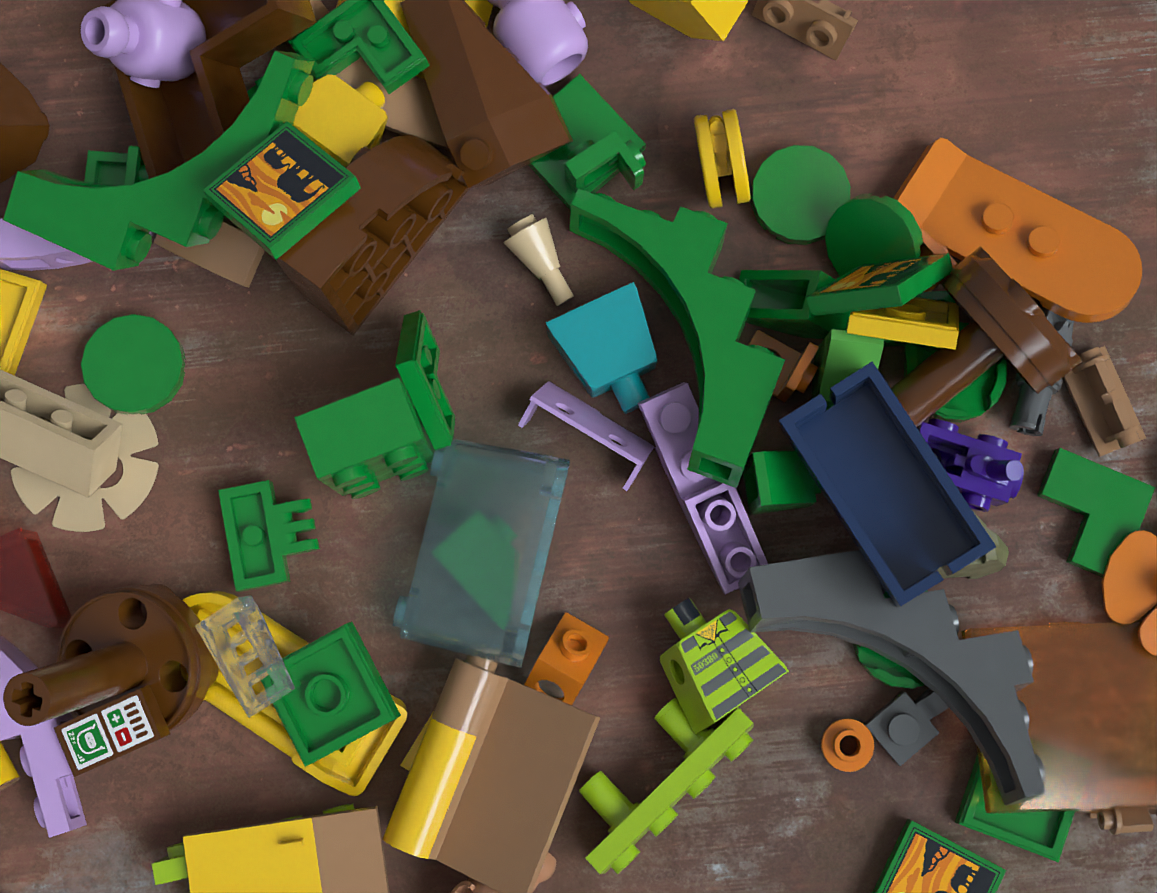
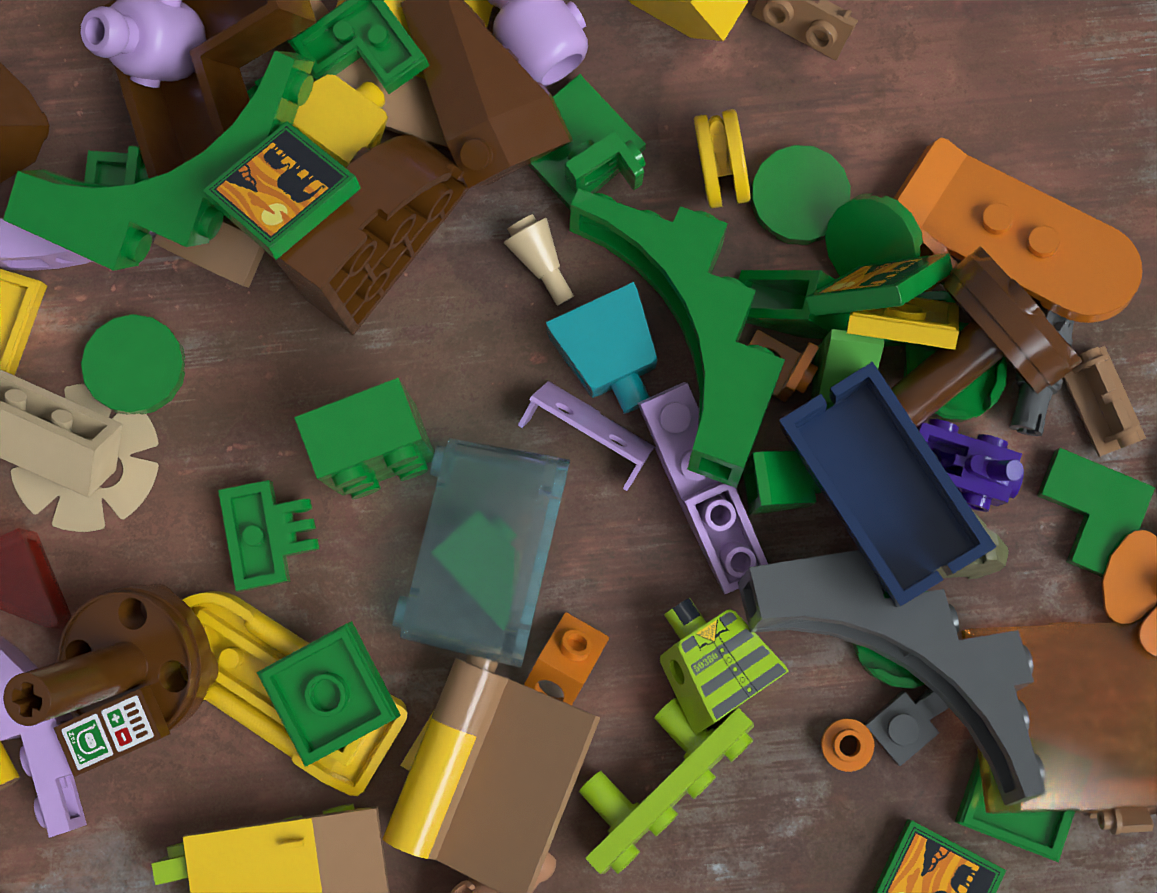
clear slope [195,595,295,718] -> none
green tile [395,310,455,450] -> none

